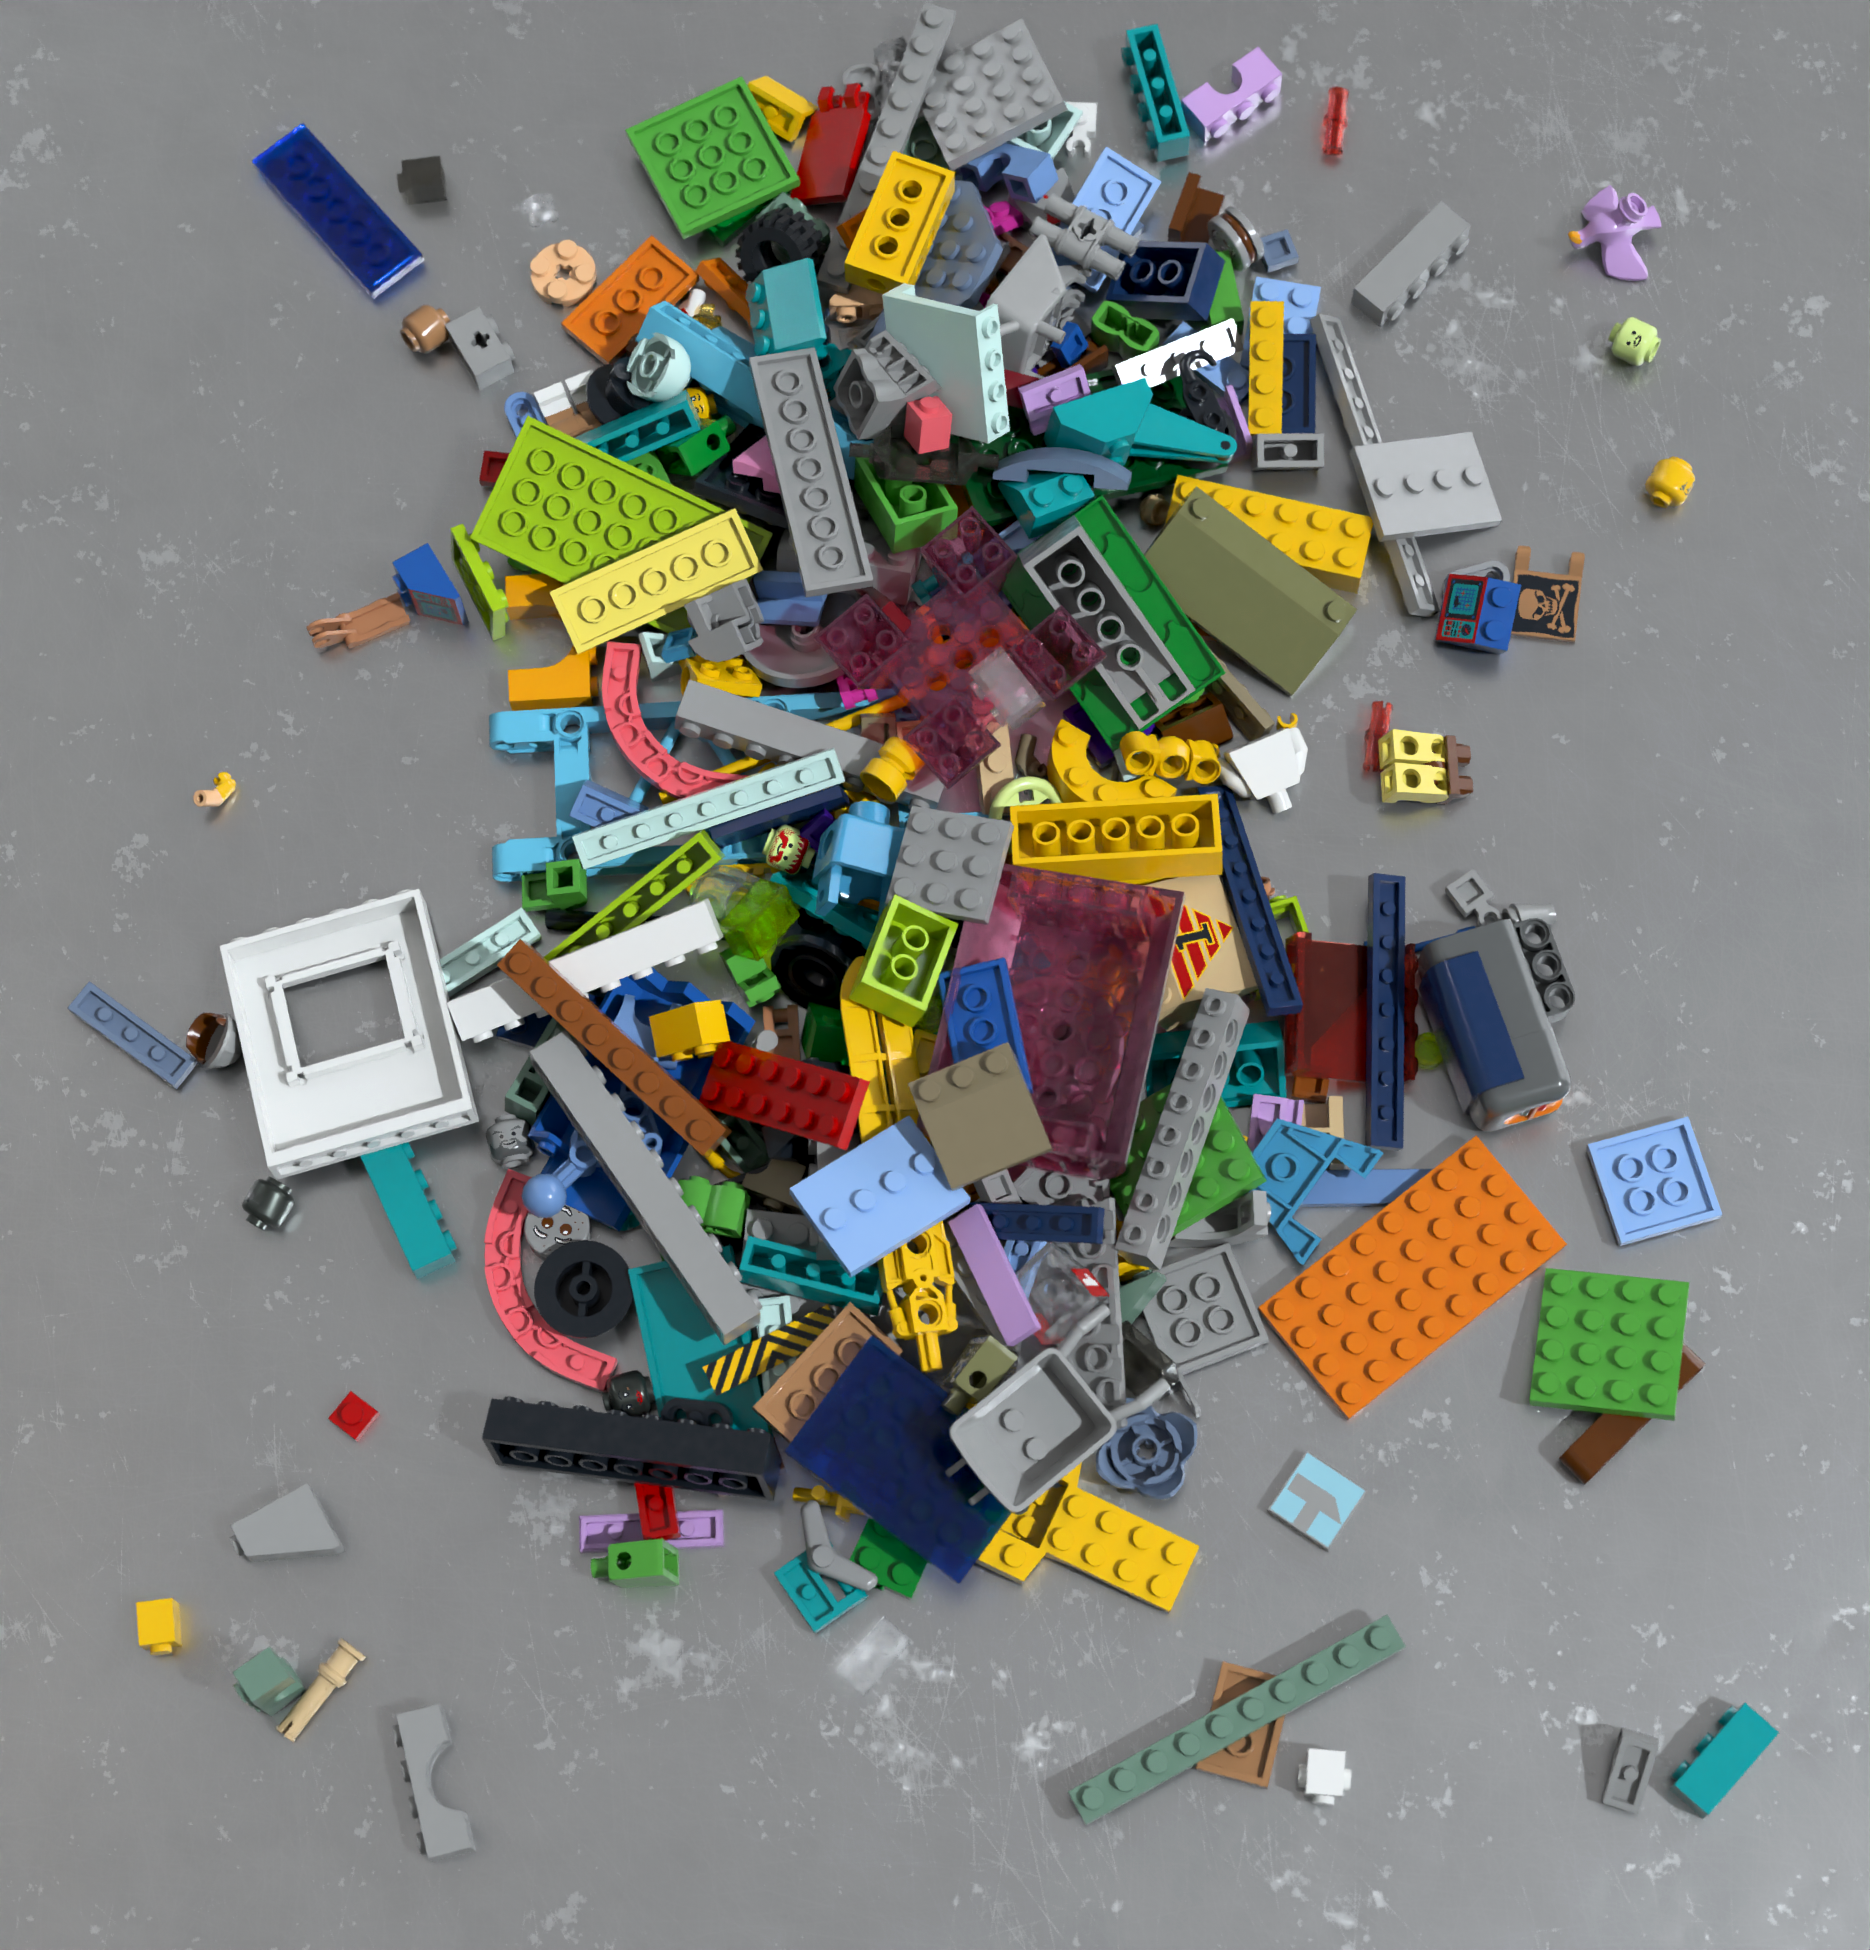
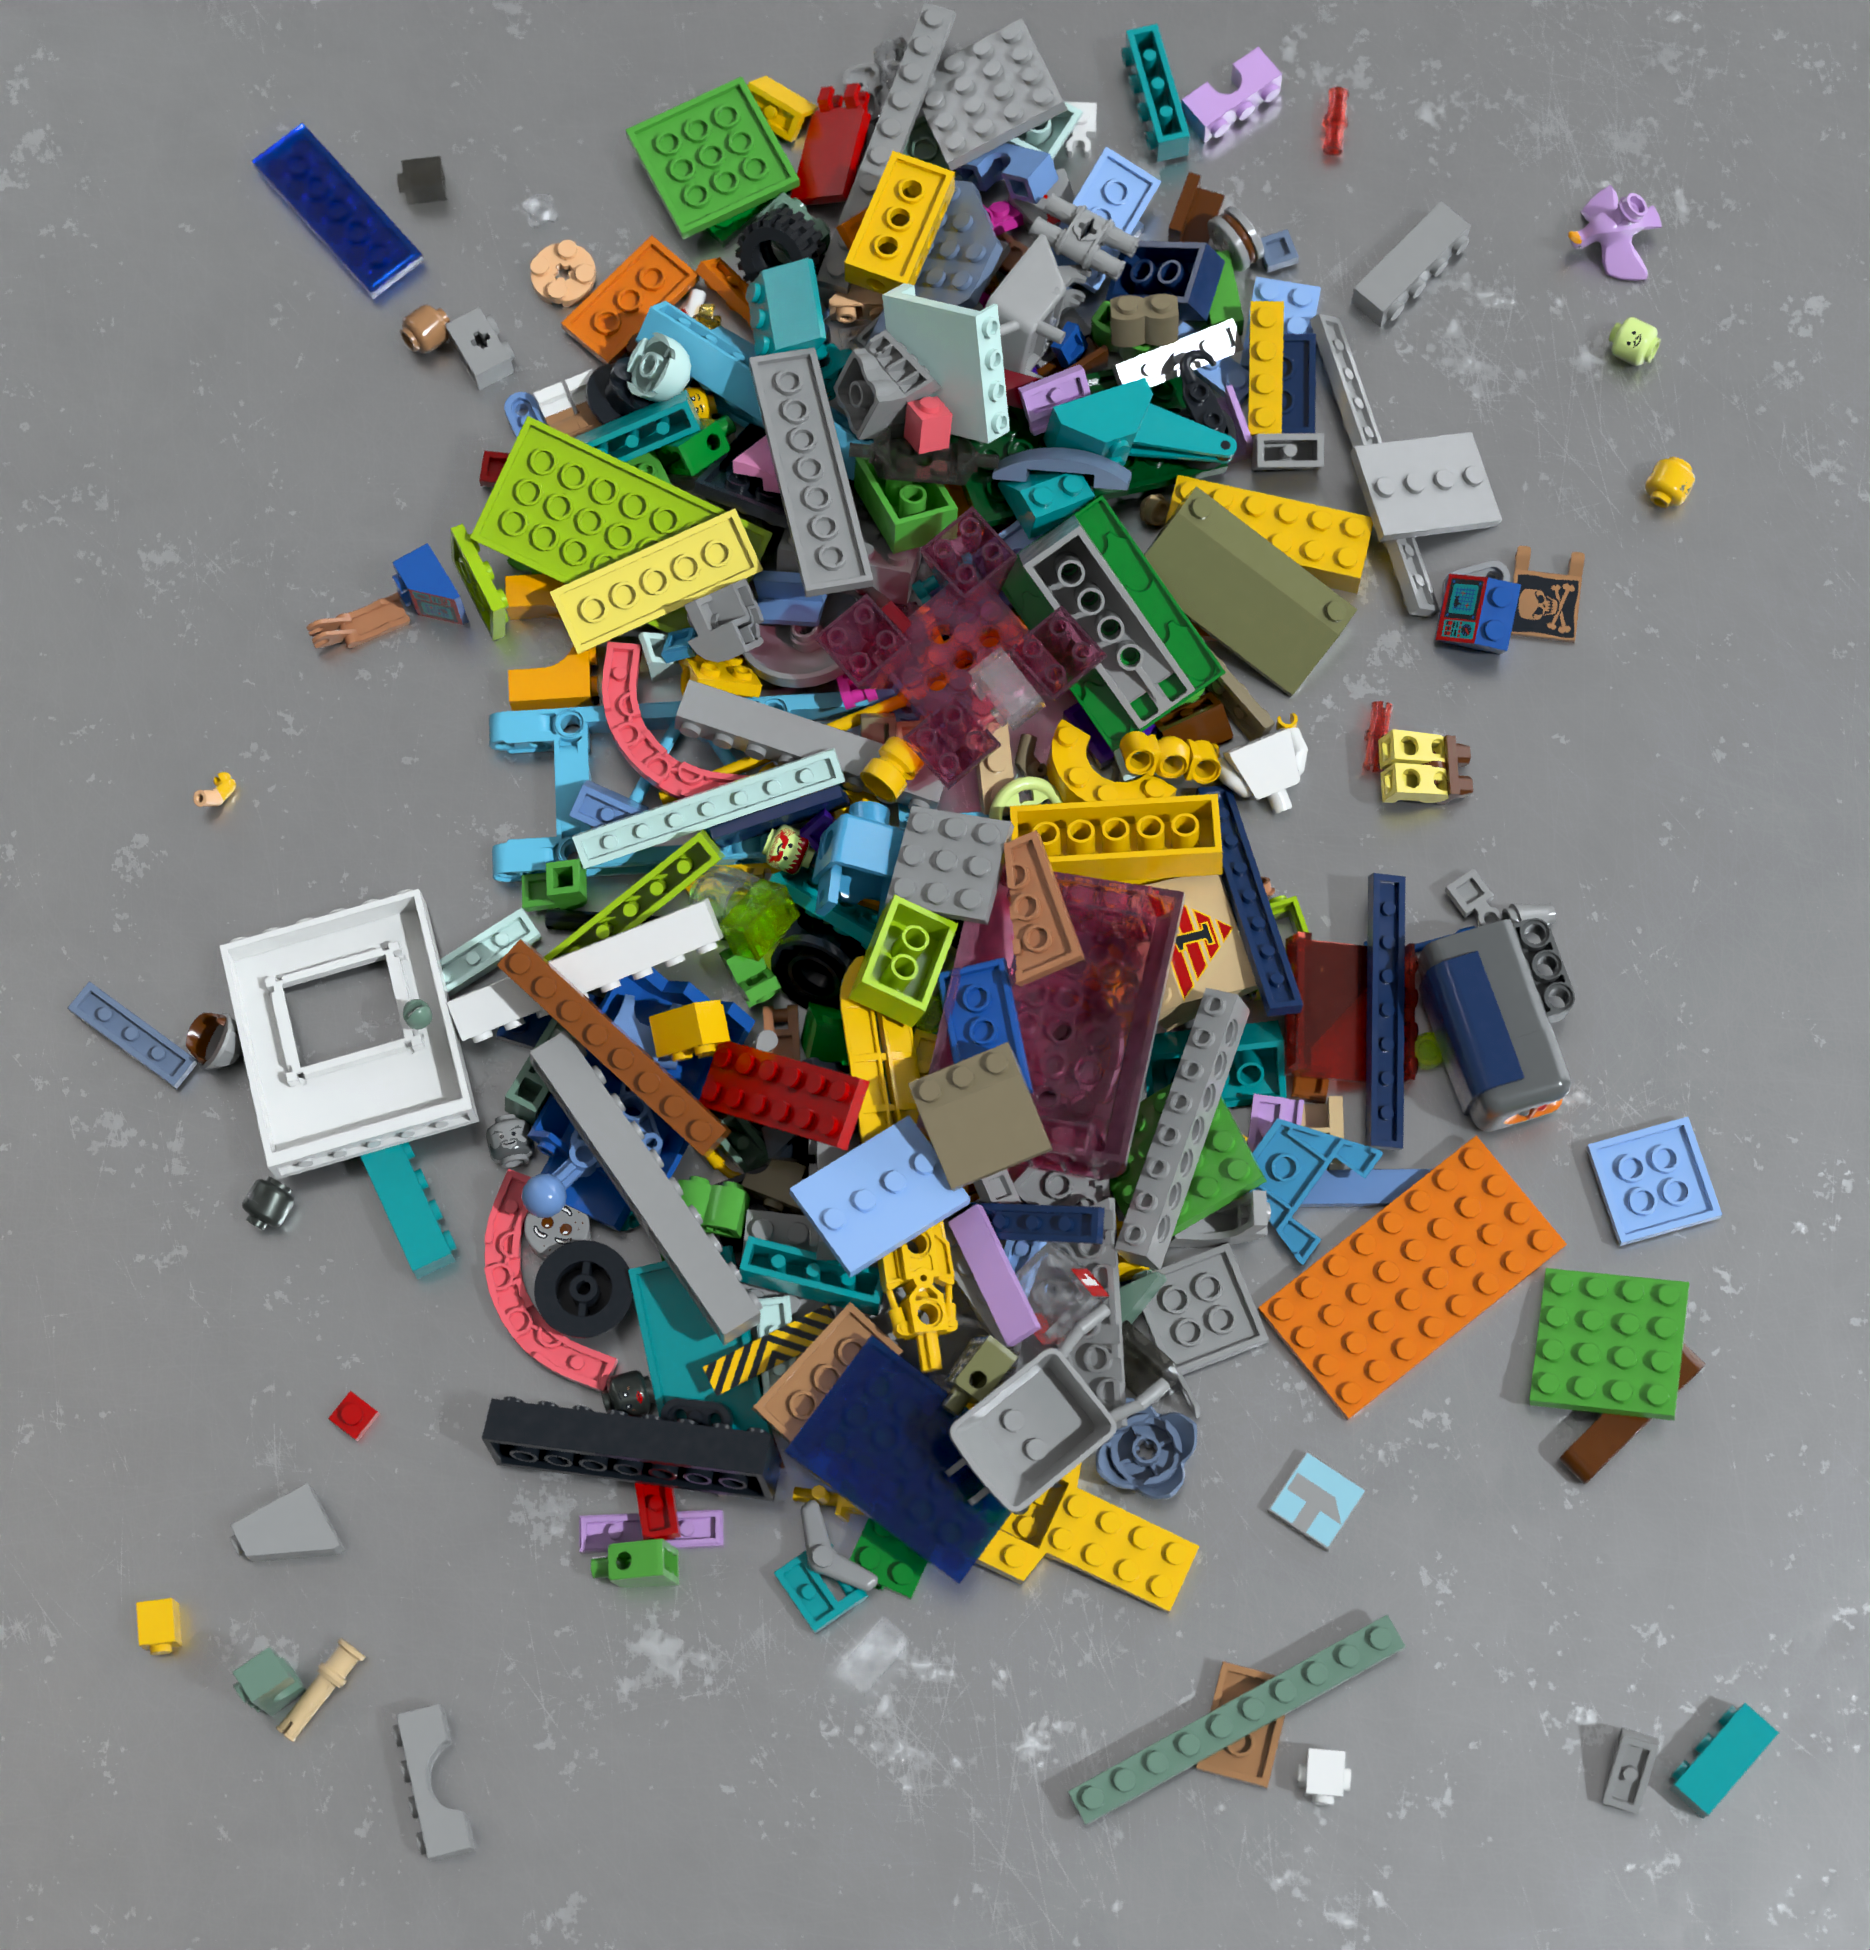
none -> sand green hinge [403,999,432,1030]
none -> nougat wing [1004,830,1085,987]
none -> dark tan brick [1110,294,1179,347]

